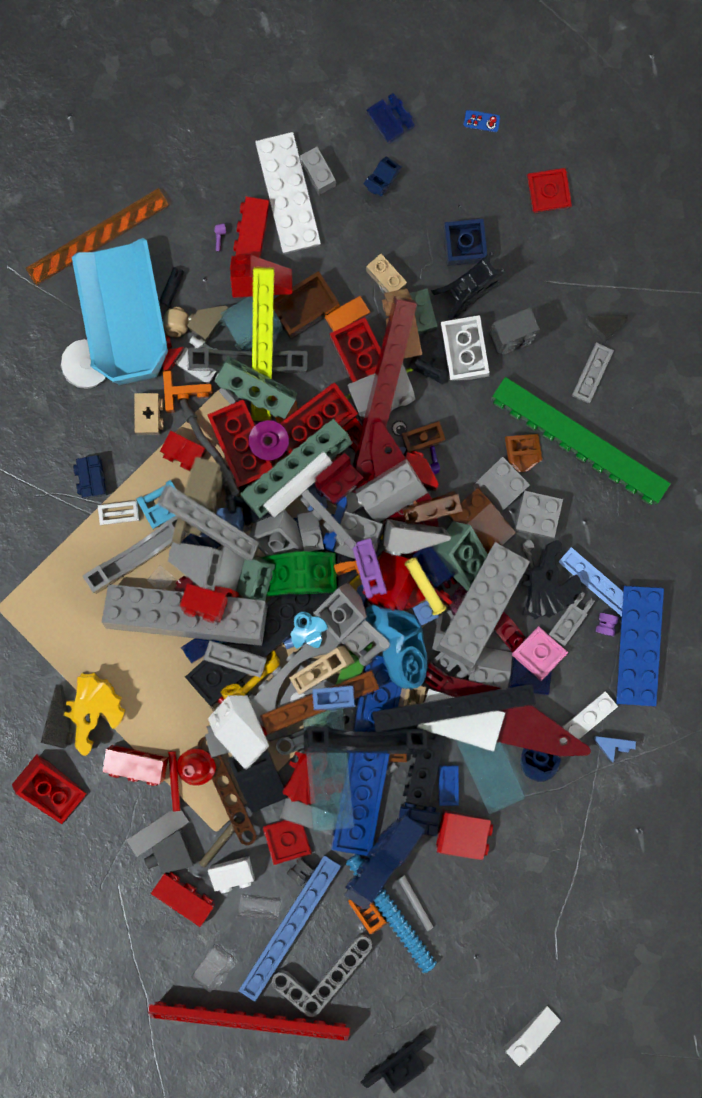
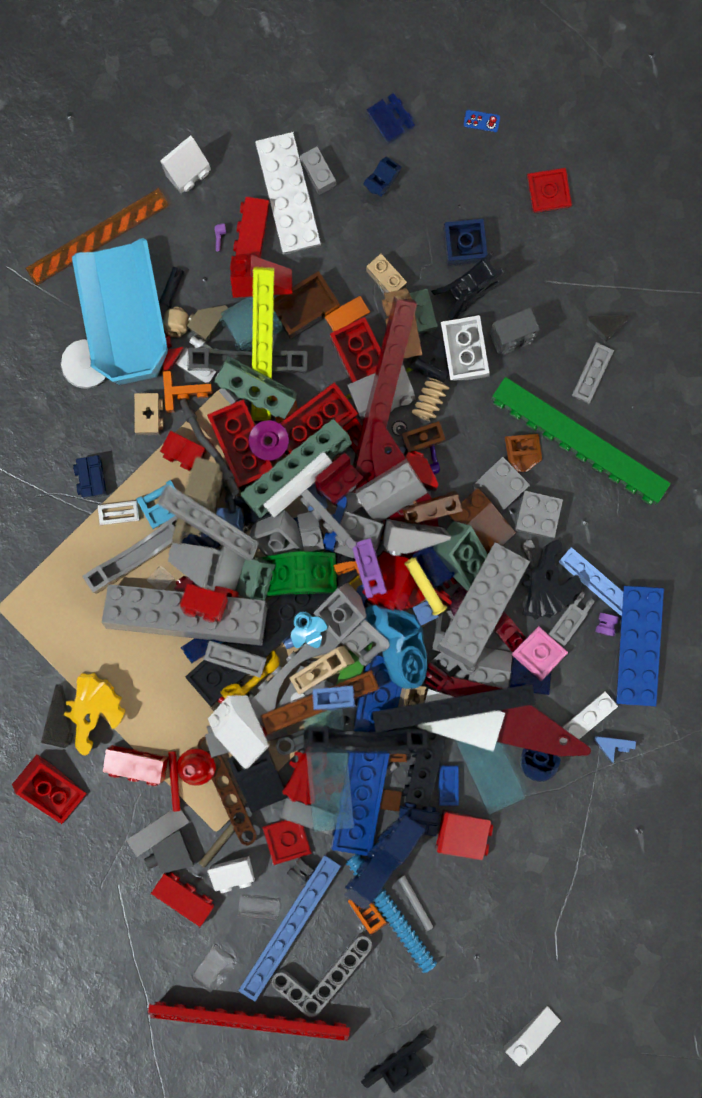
none -> white slope [160,135,211,194]
none -> reddish brown tile [379,789,402,812]
none -> tan piece [412,378,449,422]

